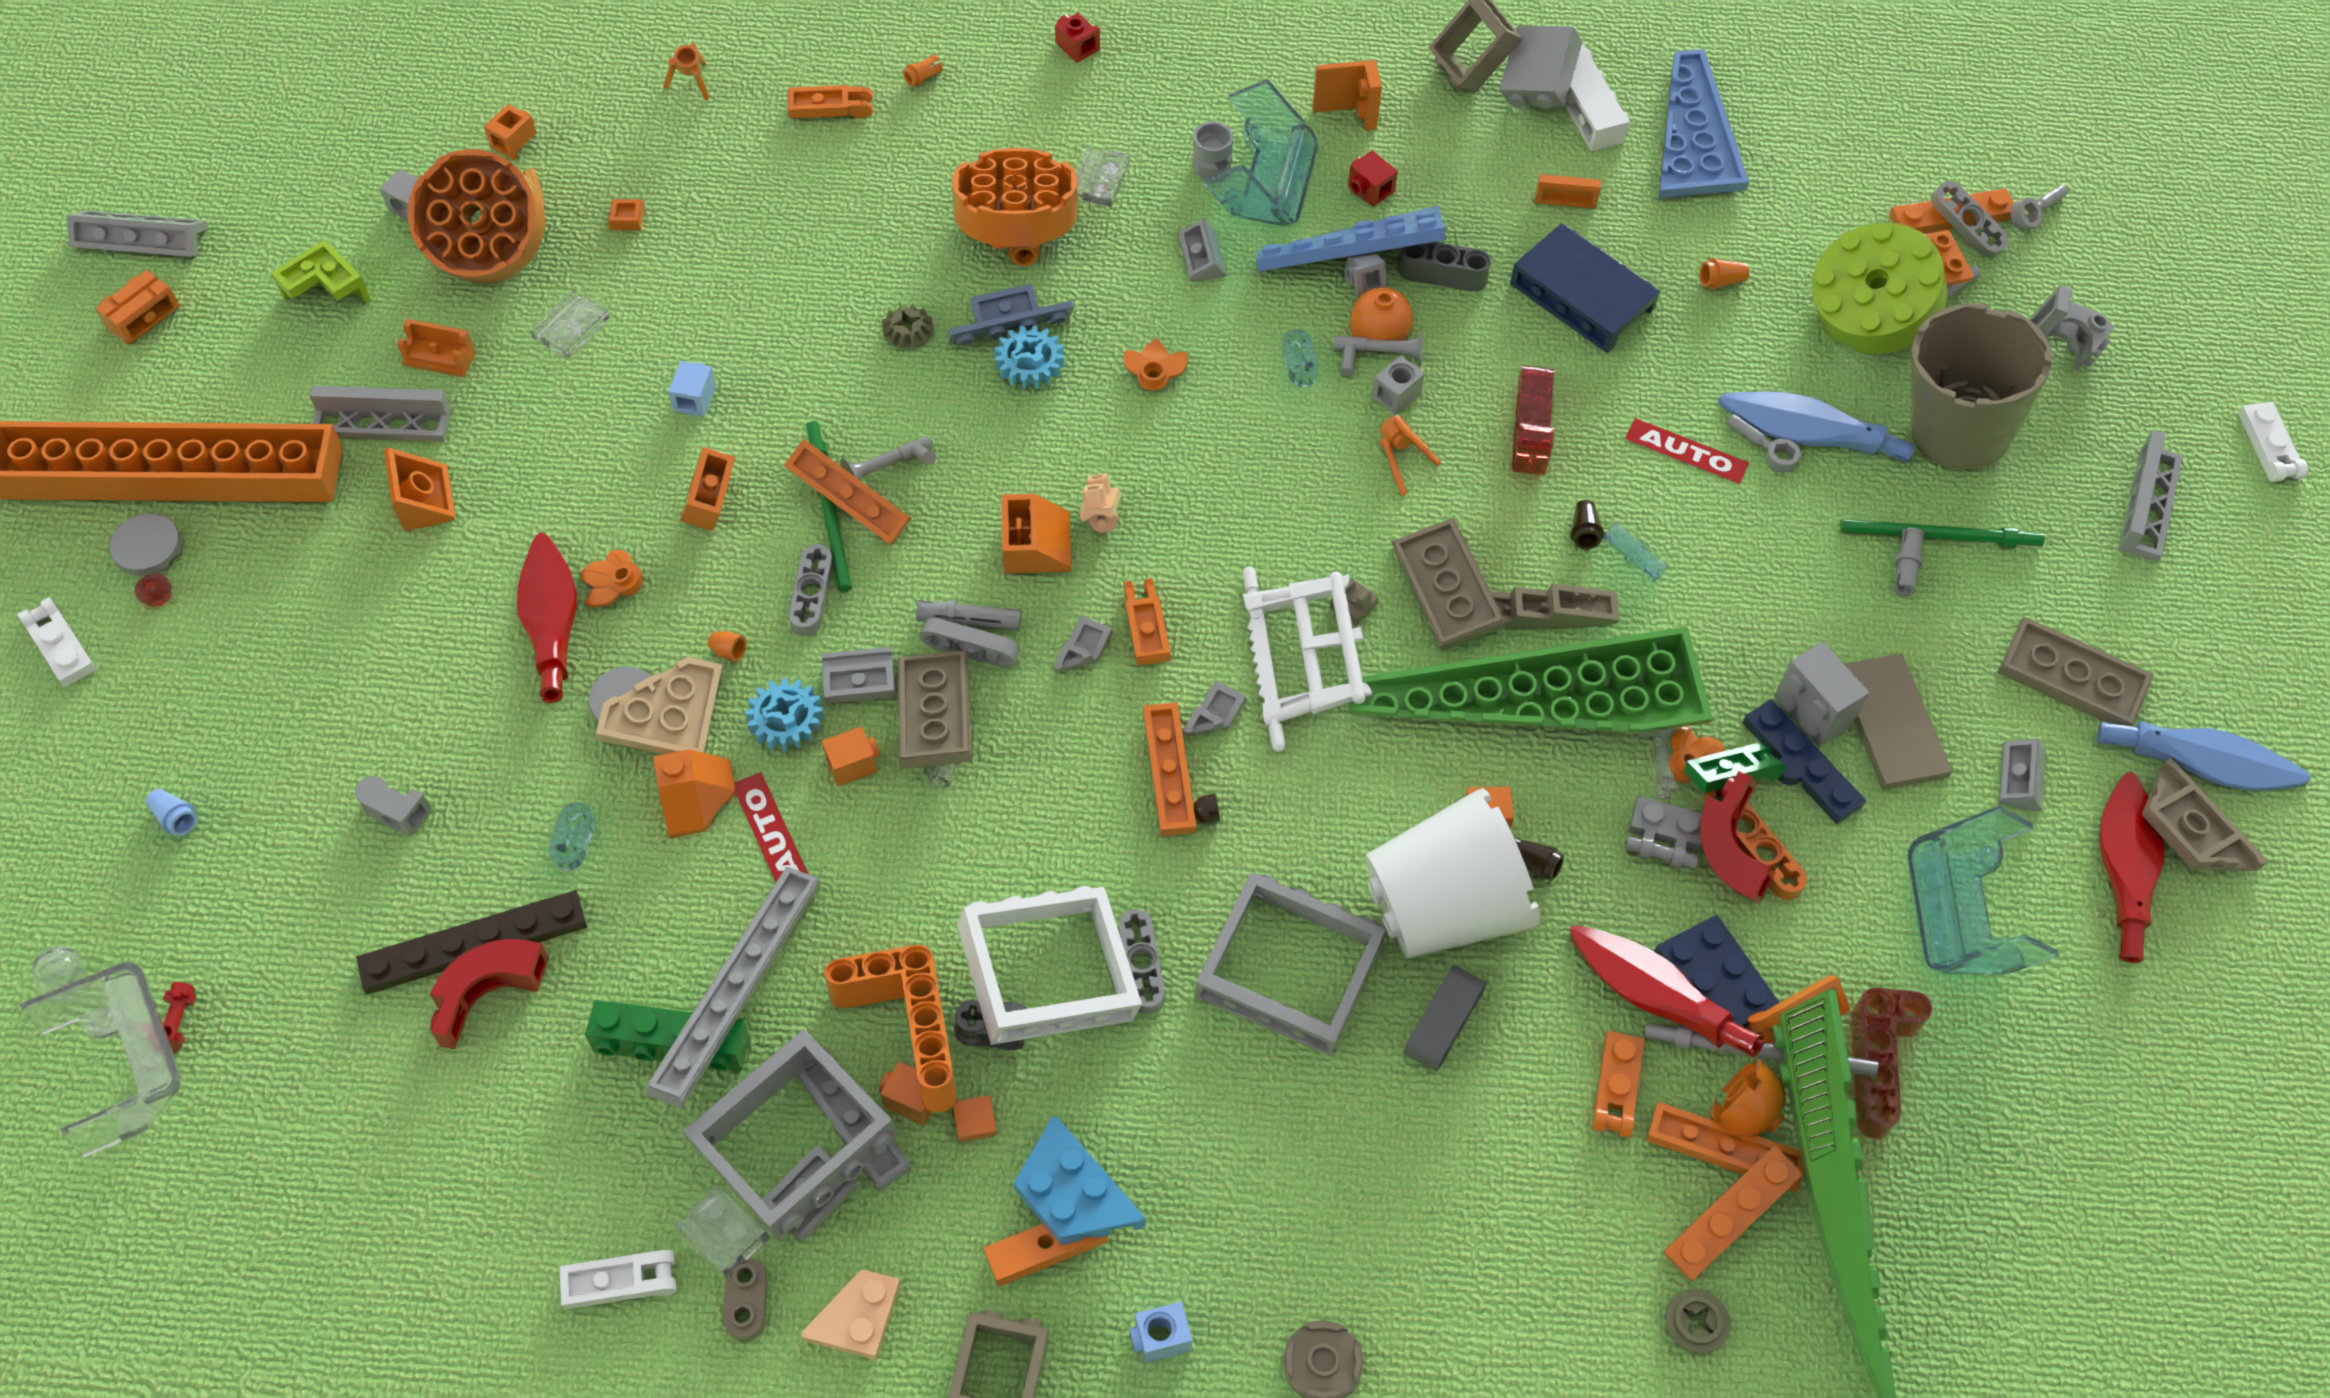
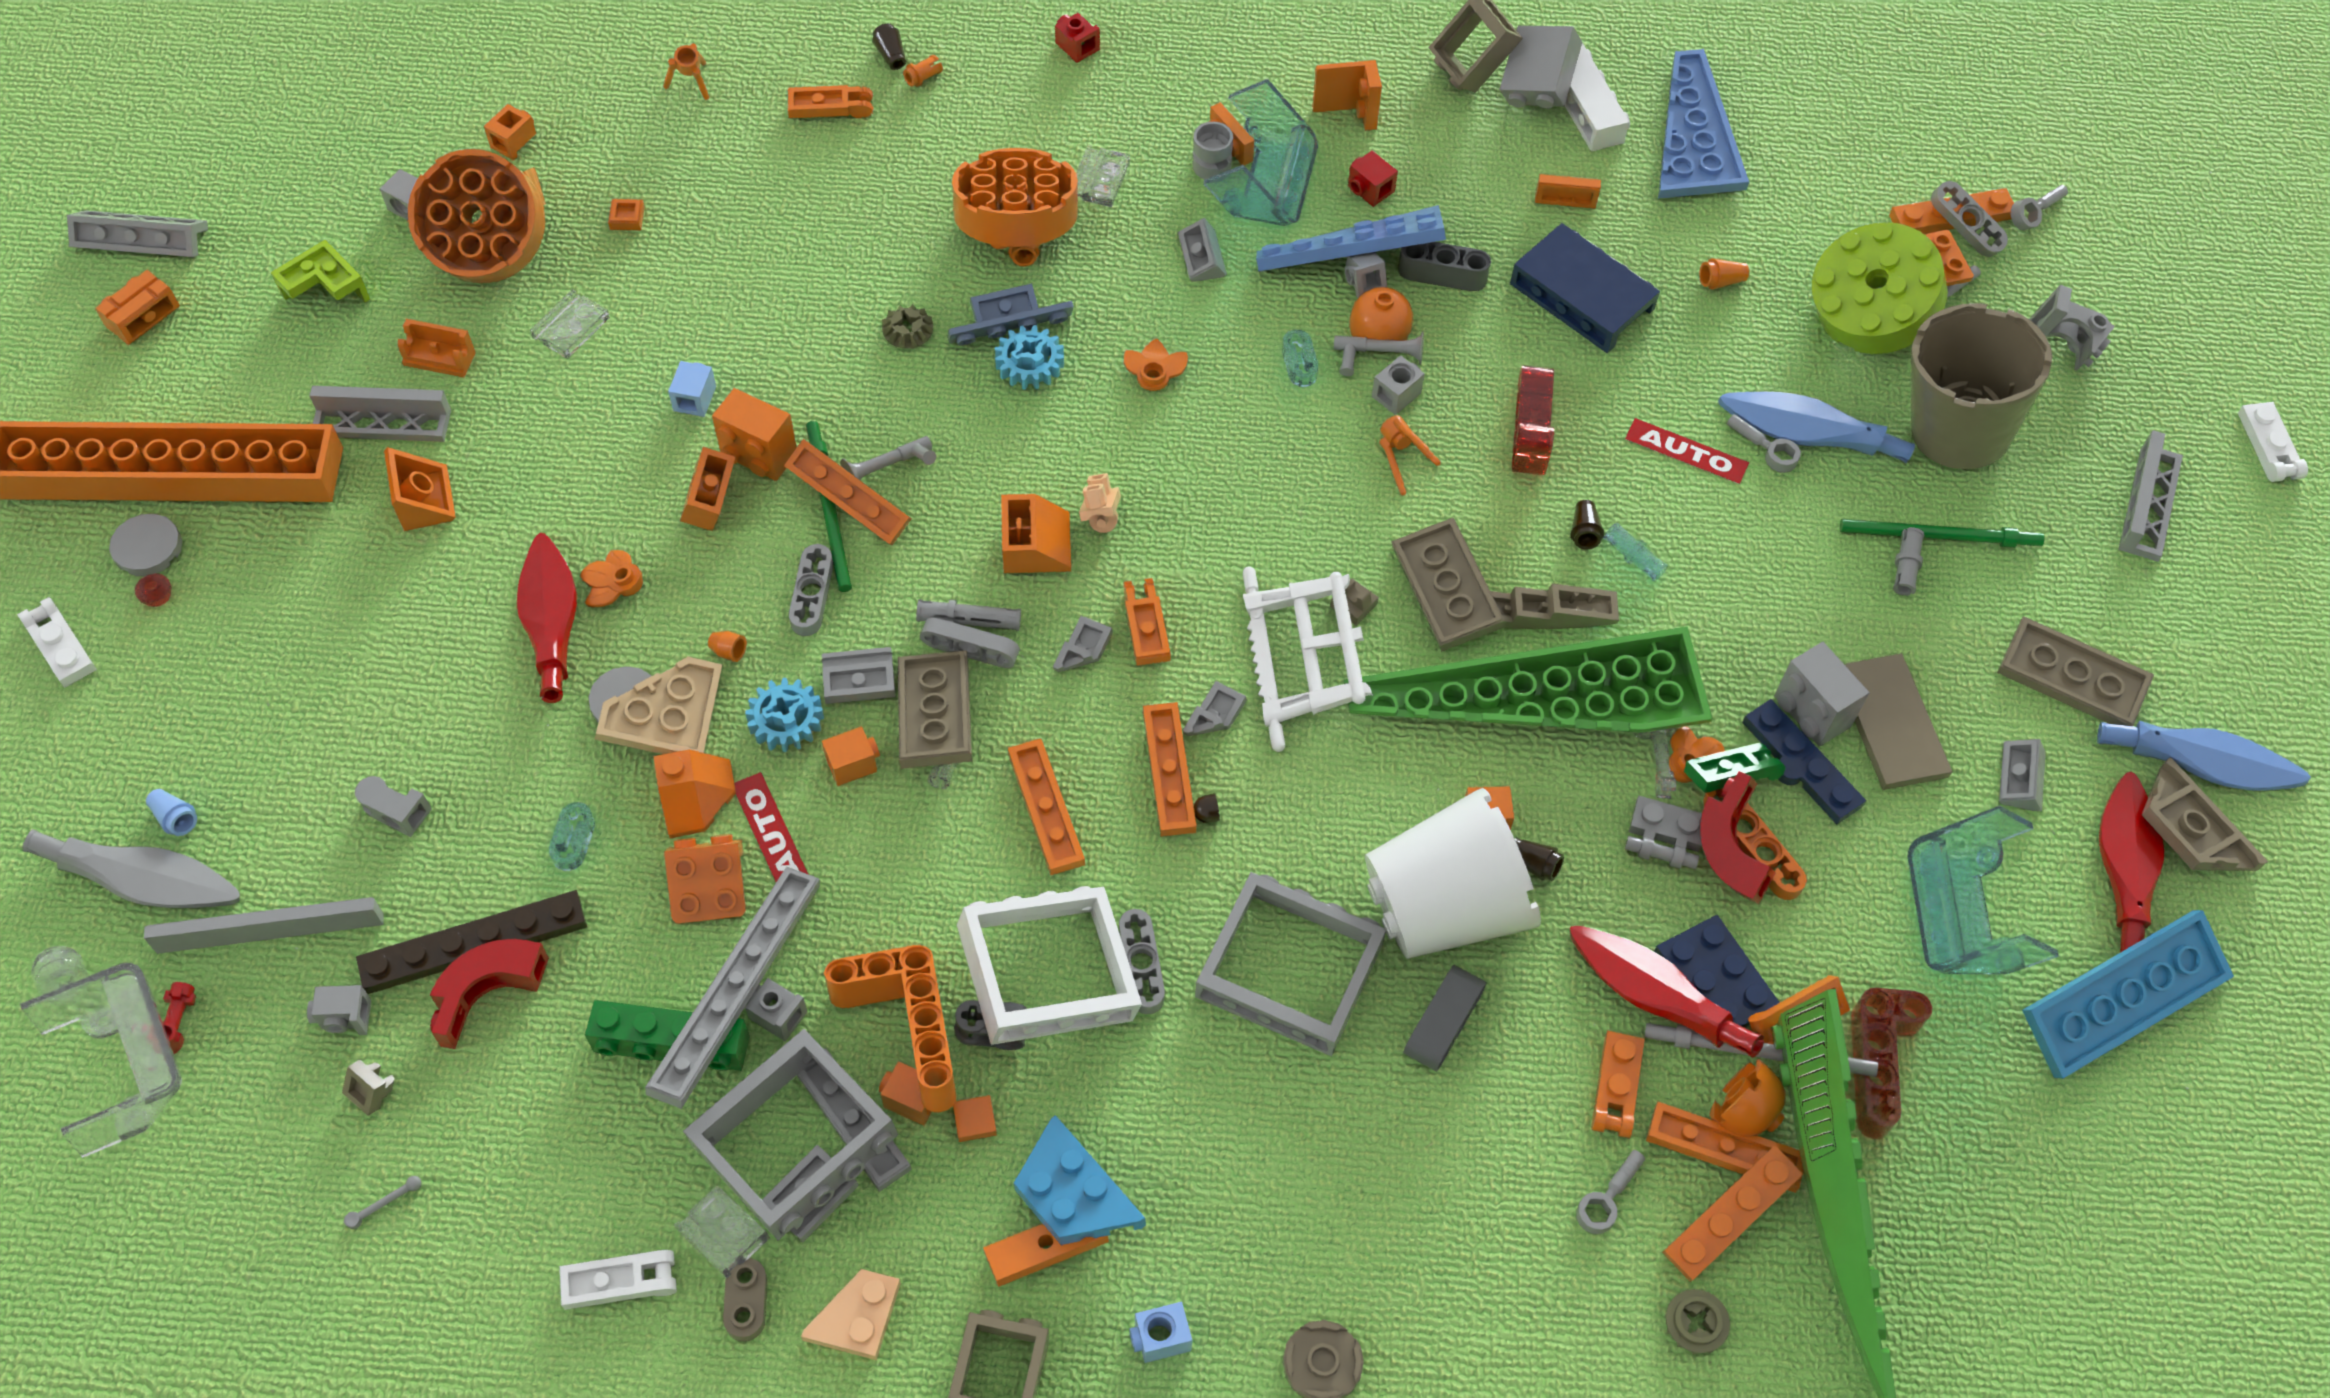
none -> light grey animal [22,829,240,908]
none -> light grey tile [144,897,384,954]
none -> light grey brick [307,985,371,1035]
none -> dark tan tile [342,1060,395,1116]
none -> light grey hinge [344,1176,422,1229]
none -> orange bracket [664,834,746,924]
none -> orange brick [712,388,797,481]
none -> light grey brick [745,978,807,1041]
none -> dark brown cone [872,23,906,70]
none -> orange plate [1008,738,1085,875]
none -> orange plate [1209,102,1254,166]
none -> light grey piece [1576,1150,1645,1234]
none -> dark azure plate [2022,910,2234,1079]

